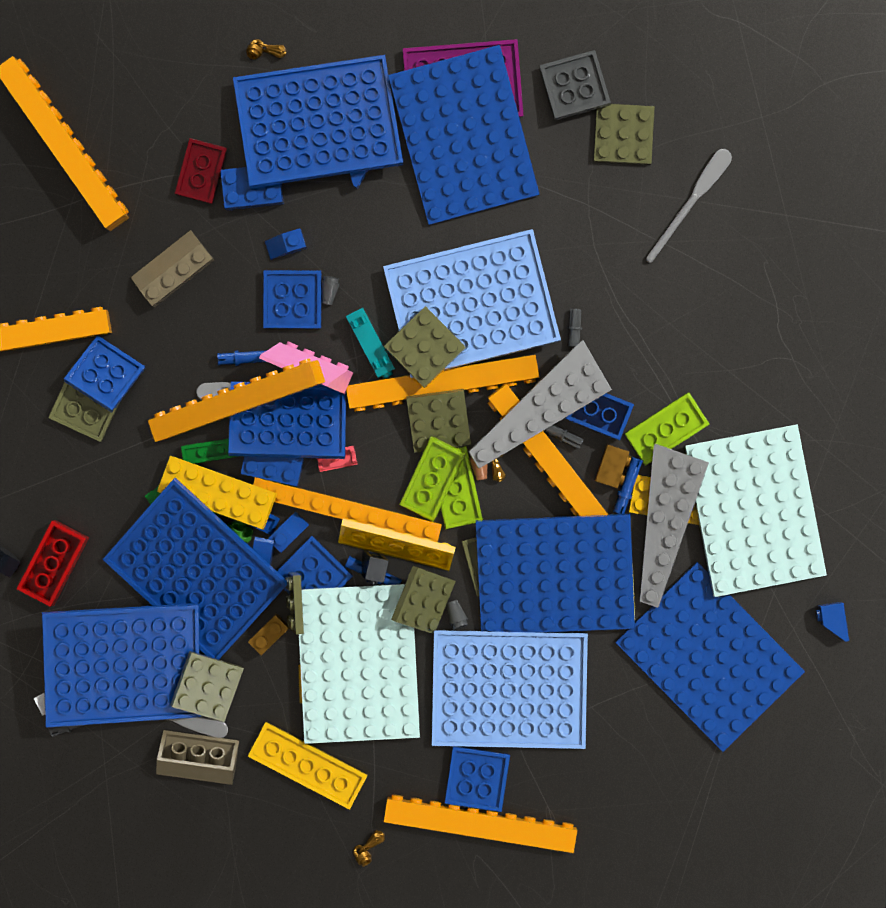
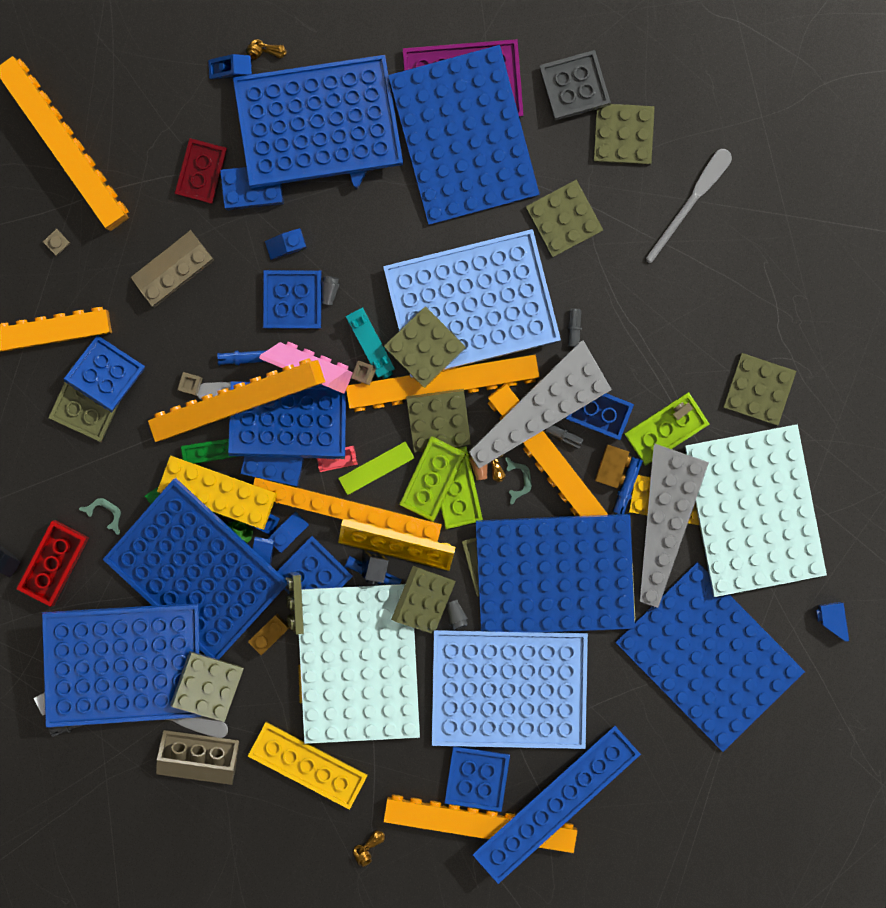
none -> dark tan plate [43,229,71,256]
none -> sand green helmet [79,498,121,535]
none -> dark tan plate [178,372,203,396]
none -> blue slope [208,54,252,79]
none -> lime tile [338,441,415,495]
none -> dark tan plate [351,361,376,385]
none -> blue plate [472,726,641,884]
none -> sand green helmet [505,457,532,504]
none -> olive plate [526,179,603,258]
none -> dark tan plate [672,402,693,421]
none -> olive plate [723,353,796,426]

